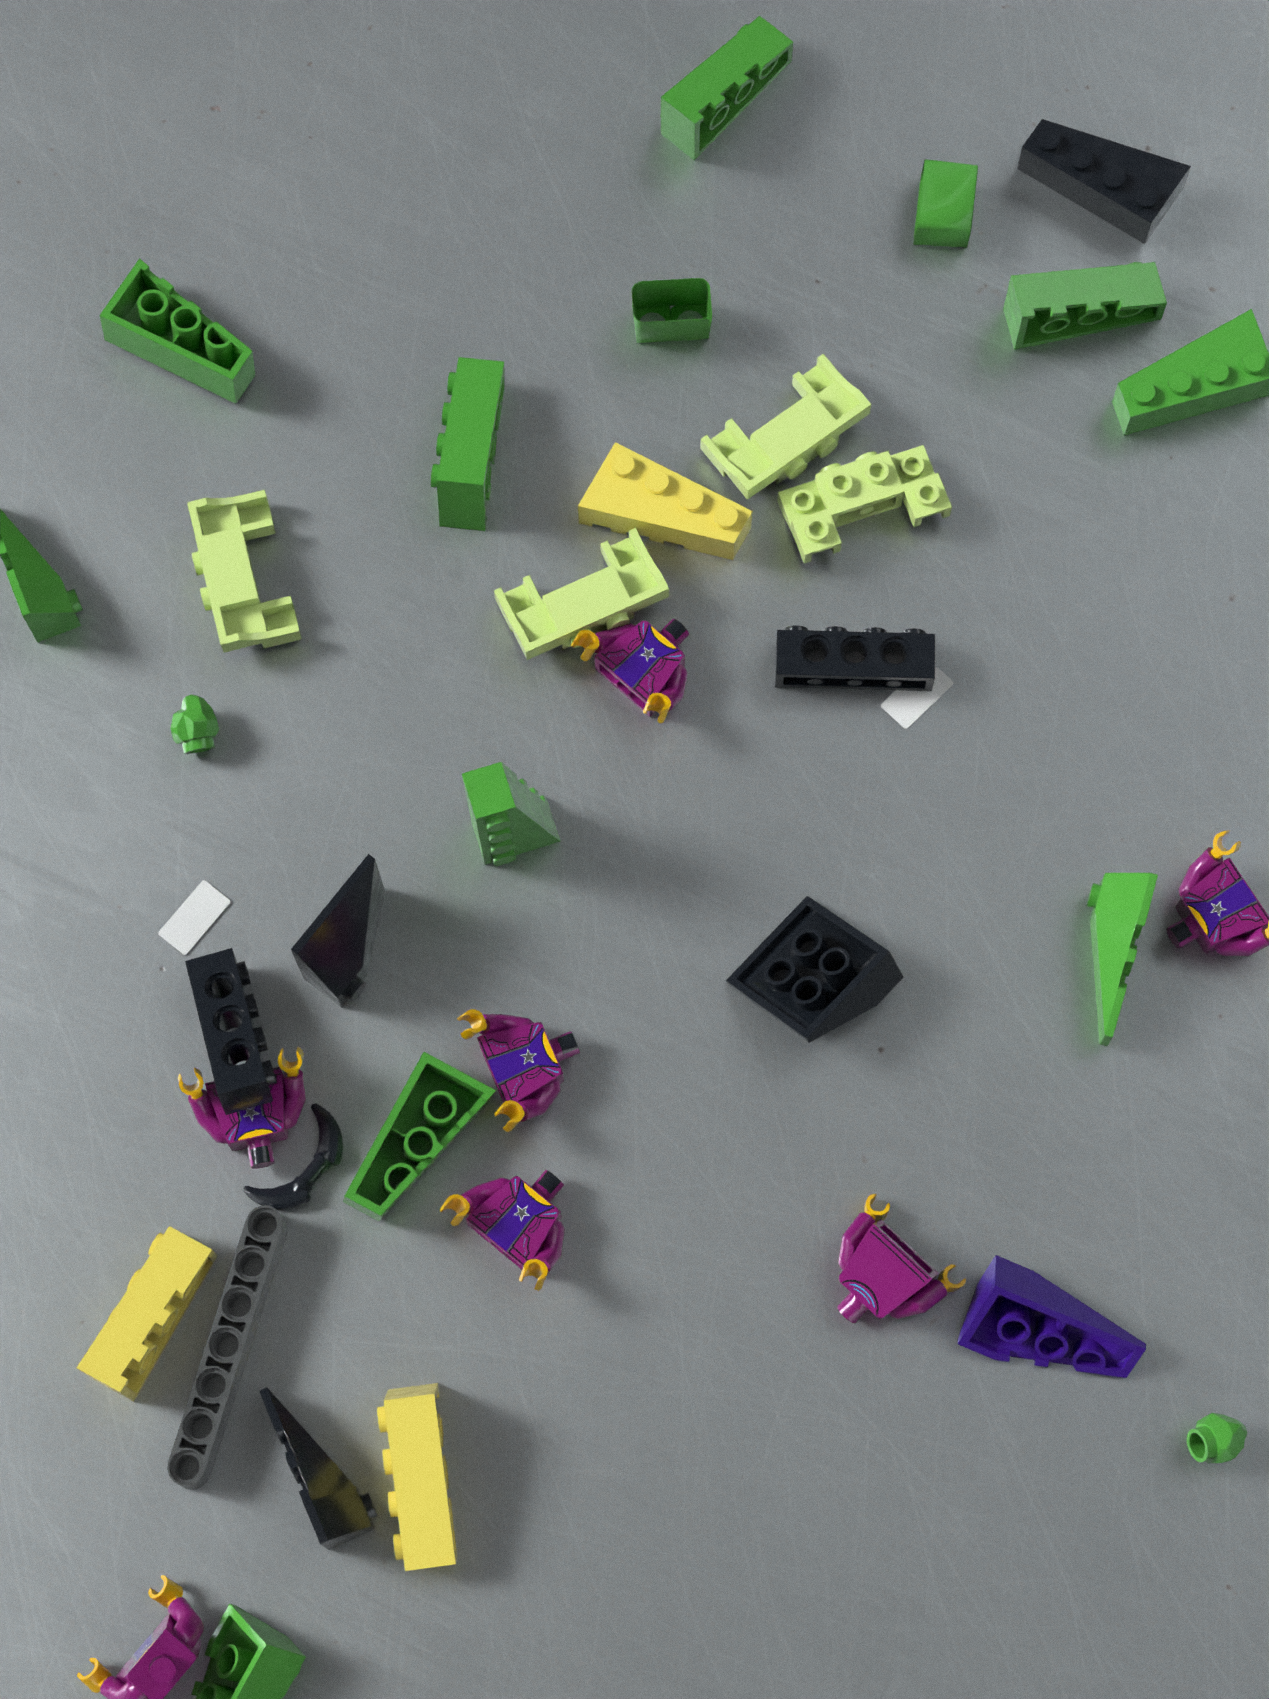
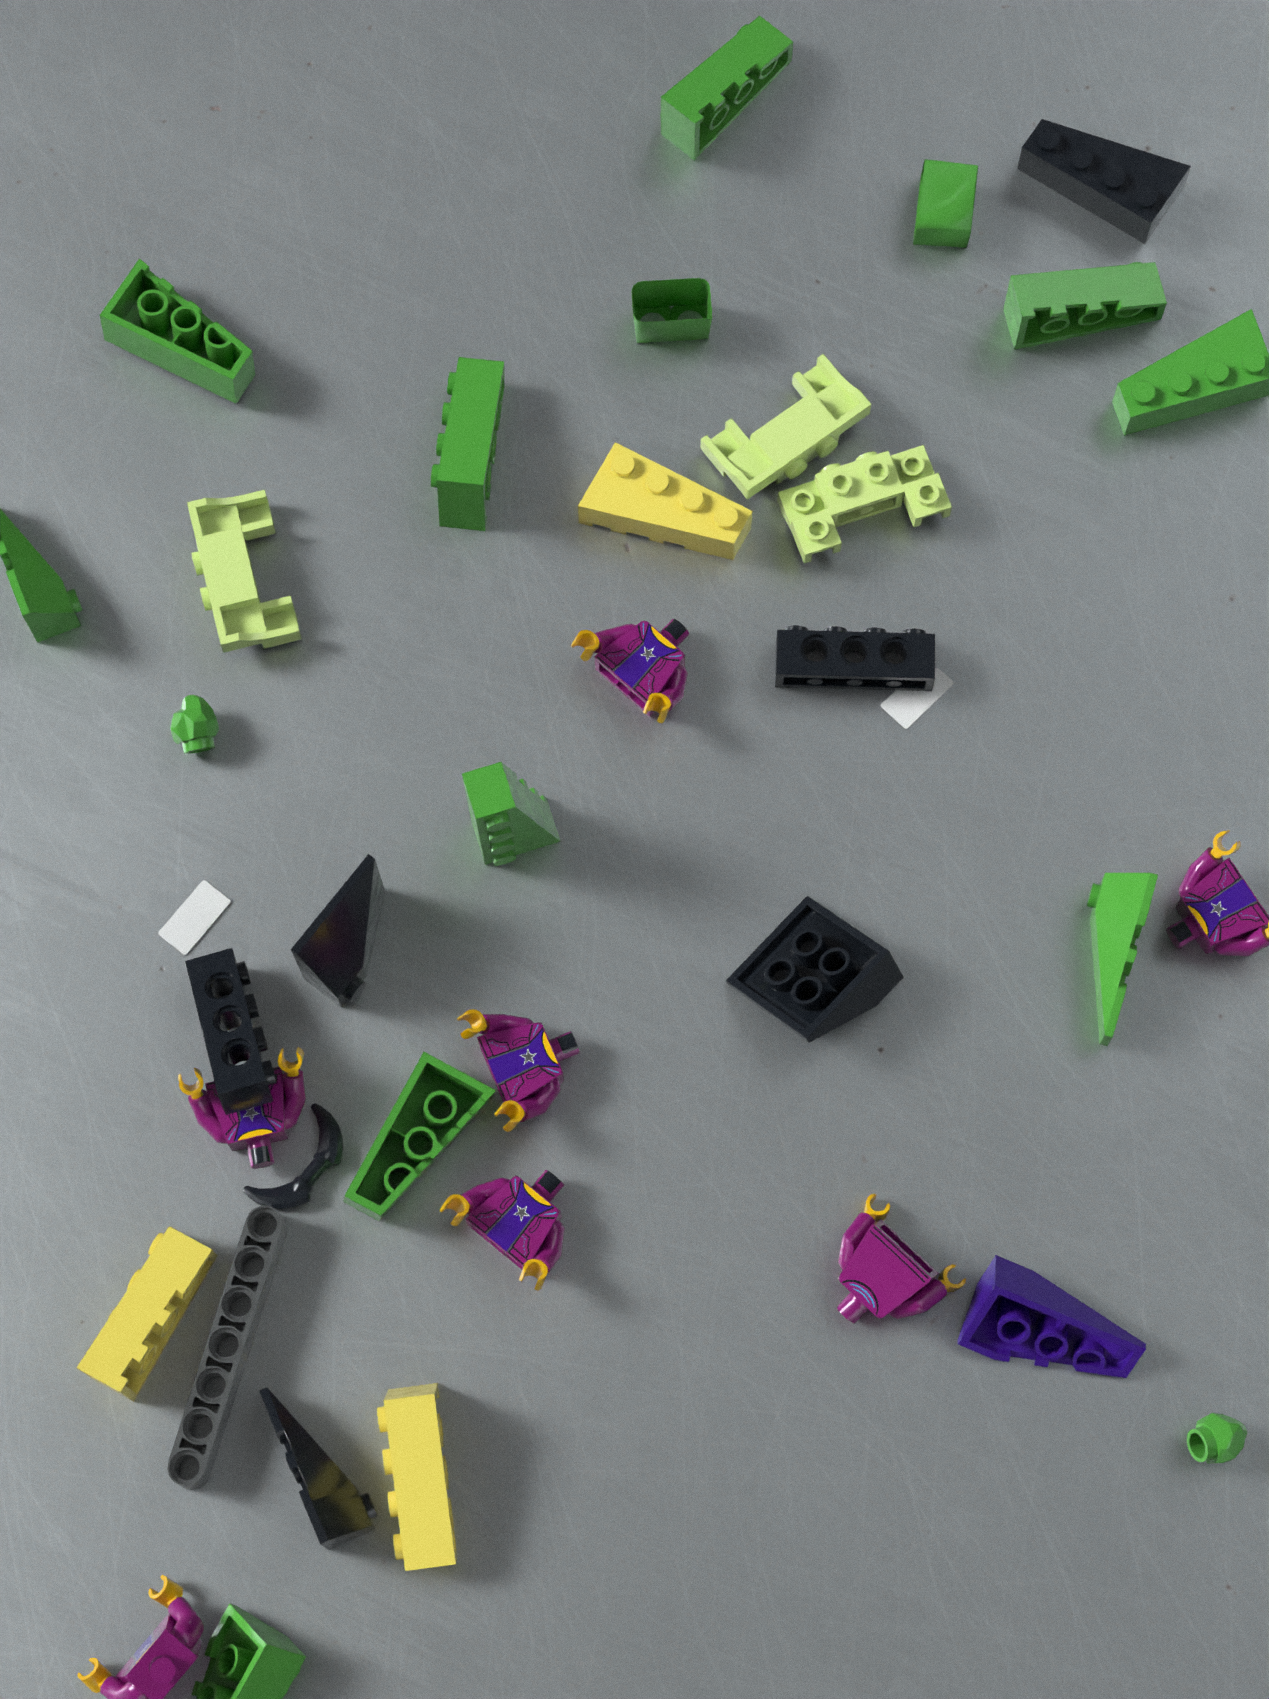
yellowish green bracket [494,528,669,660] -> none

